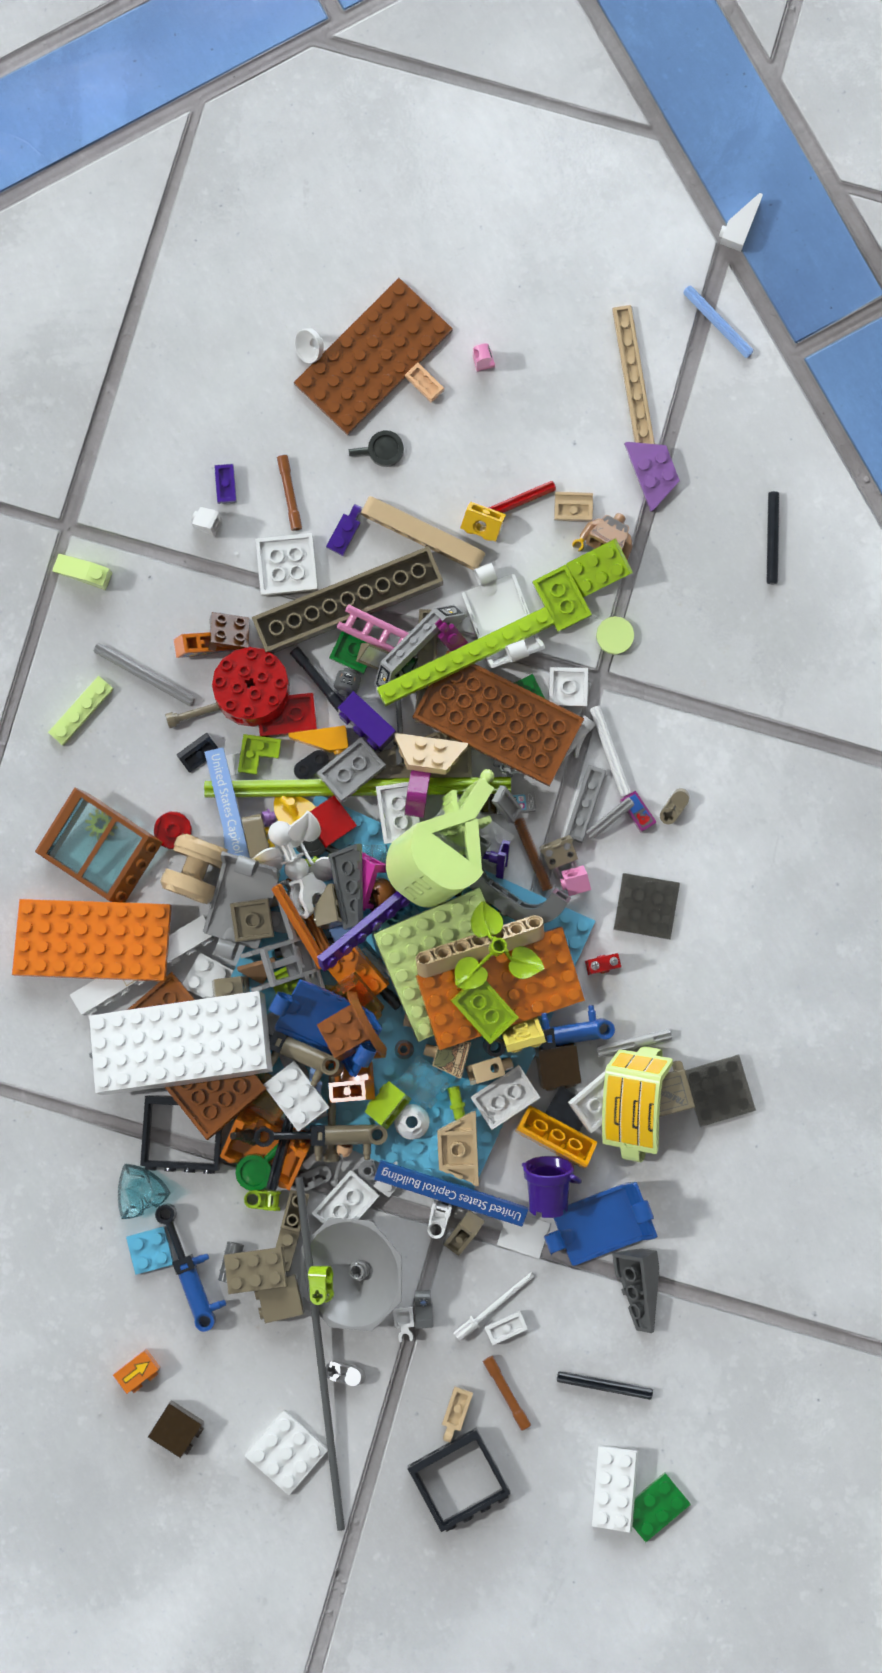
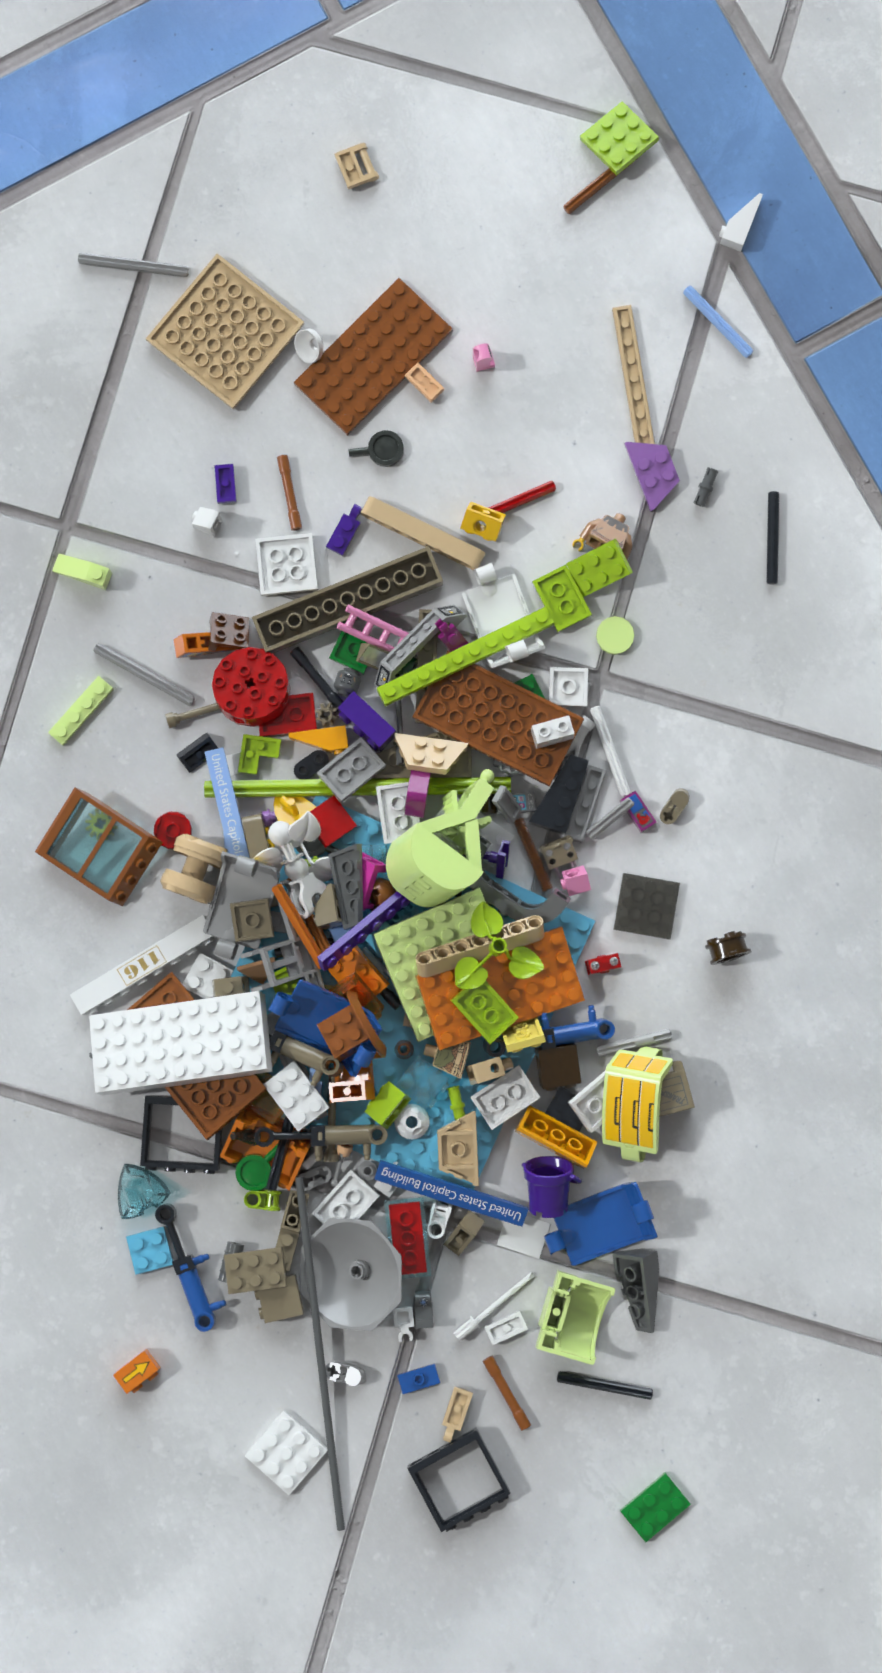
orange plate [12,899,172,982] -> none
dark brown piece [148,1400,204,1459] -> none
lime piece [308,1266,334,1305] -> none
tan plate [554,492,593,521] -> none
white plate [592,1446,638,1533] -> none
clear smoke plate [685,1054,756,1127] -> none
none -> light grey axle [78,253,189,277]
none -> tan plate [146,254,304,410]
none -> dark tan gear [315,702,339,726]
none -> tan plate [334,143,379,190]
none -> red brick [384,1196,432,1279]
none -> blue plate [397,1363,440,1394]
none -> black wedge [528,755,589,835]
none -> white brick [531,715,575,749]
none -> yellowish green piece [535,1270,615,1365]
none -> dark orange axle [563,158,638,214]
none -> lime plate [580,101,659,176]
none -> dark grey pin [693,467,718,507]
none -> dark brown wheel [705,931,752,965]

